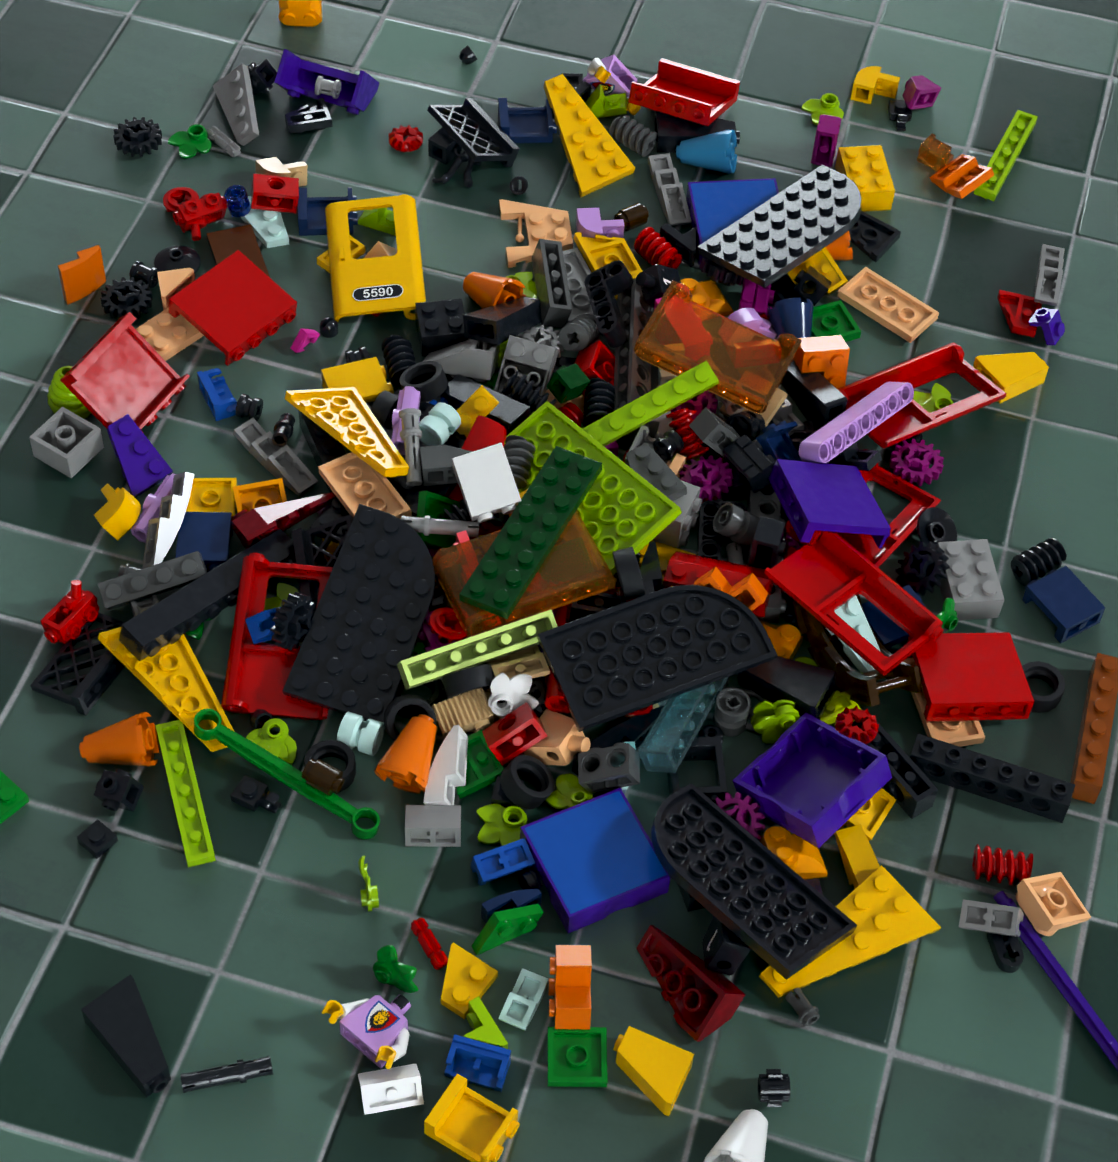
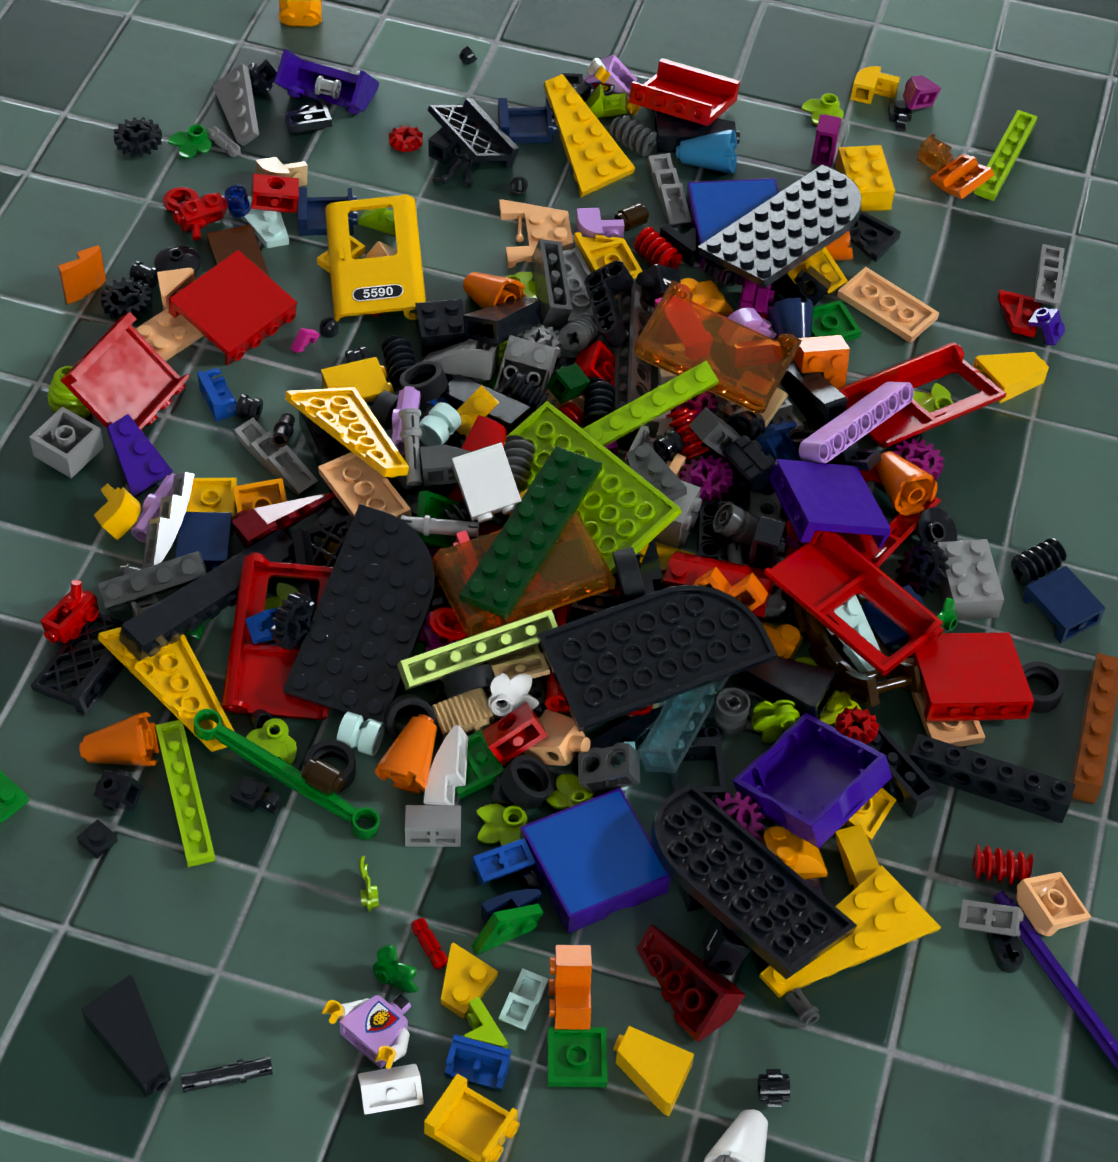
none -> orange cone [875,451,938,516]

